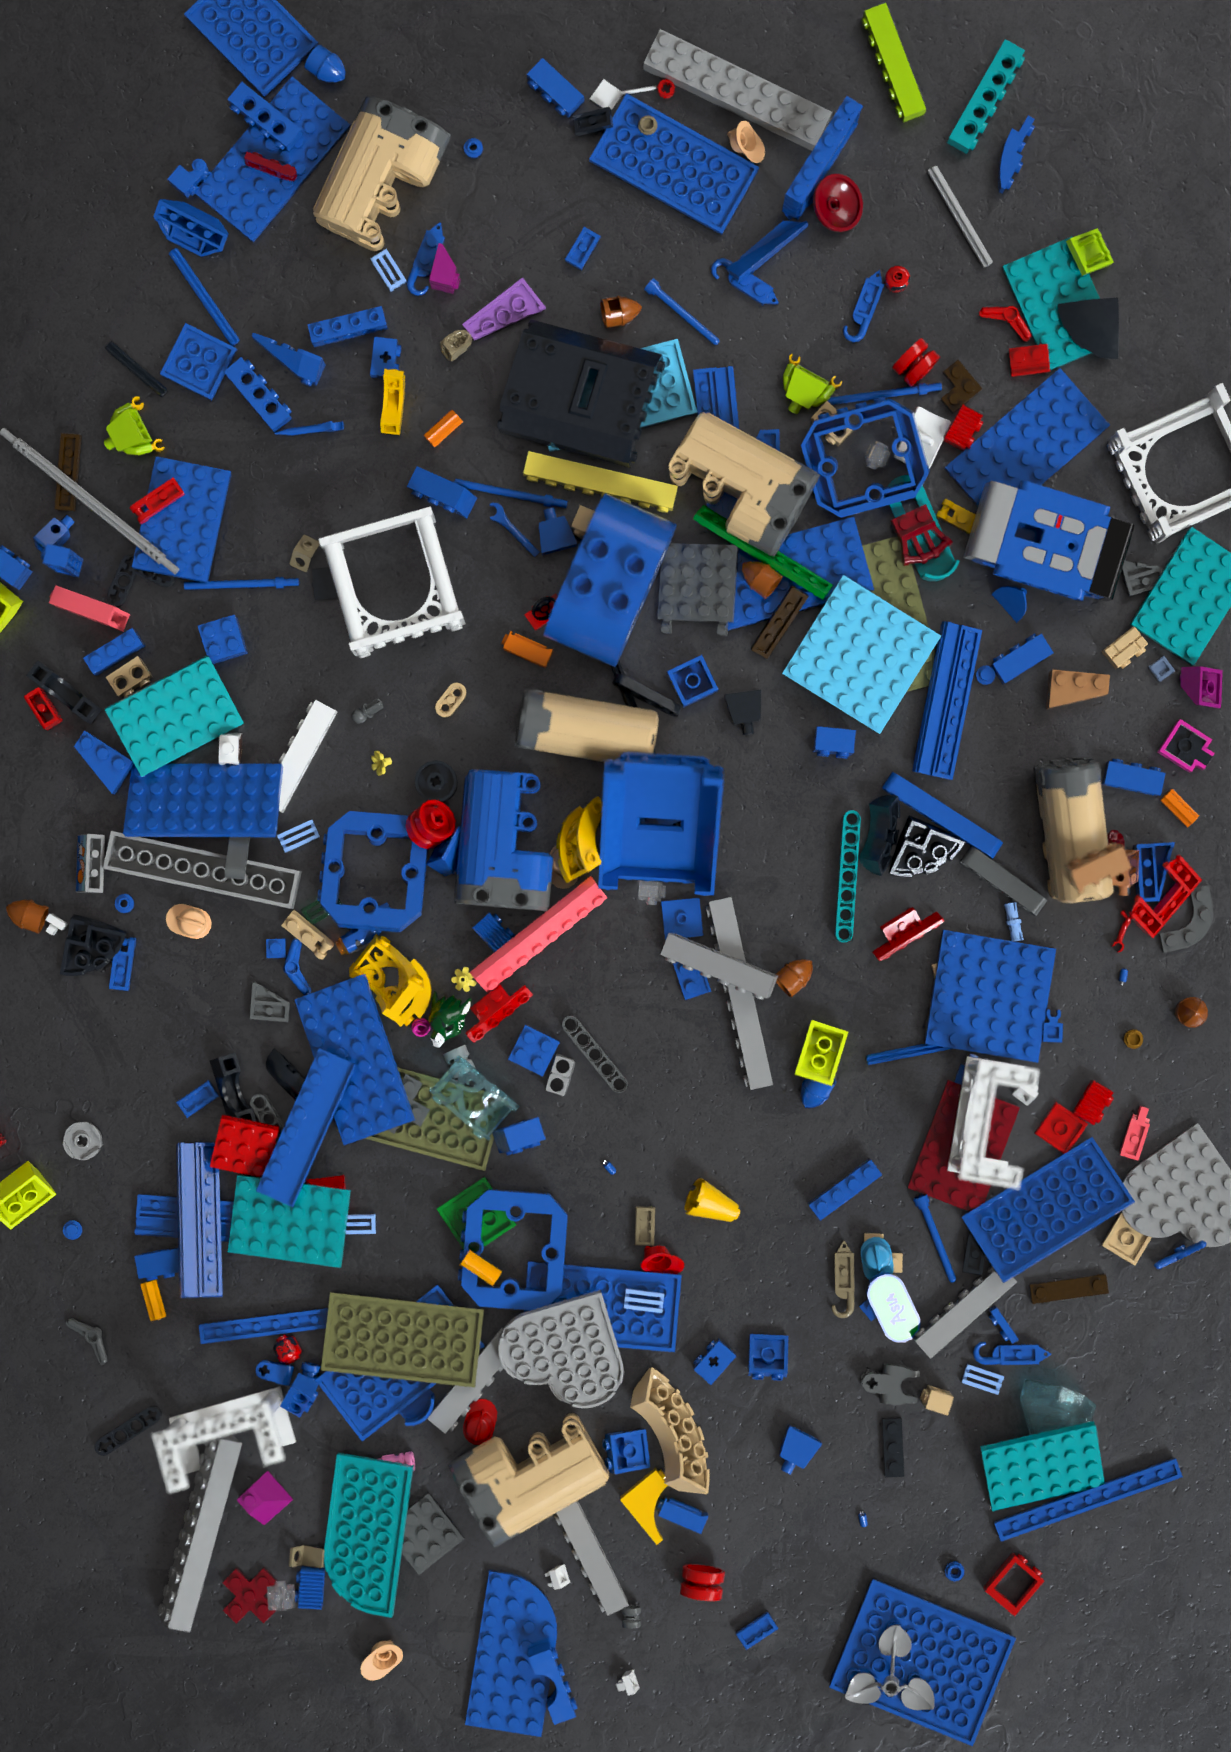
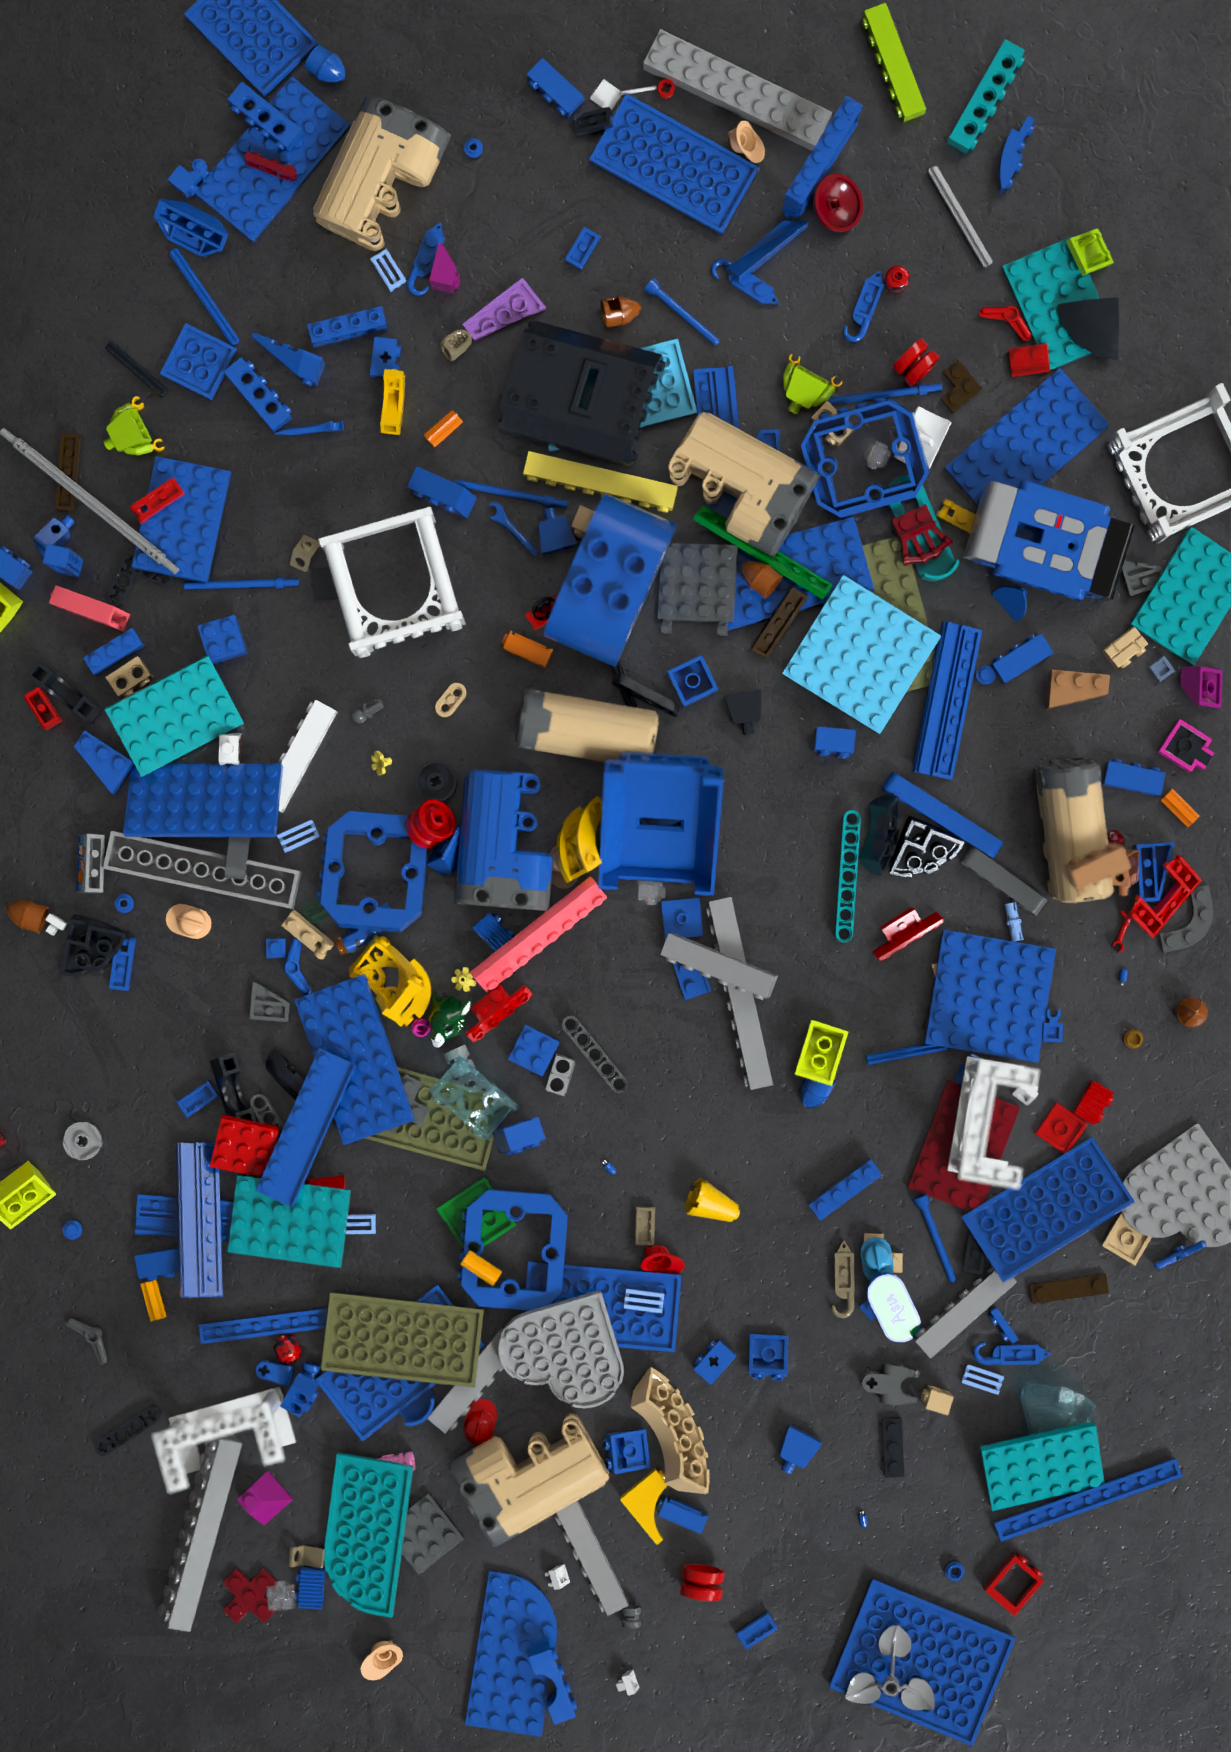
dark tan plate [638,116,657,135] -> none
dark orange helmet [776,959,813,998] -> none
red brick [943,405,984,451] -> none
coral hinge [1119,1106,1150,1161] -> none

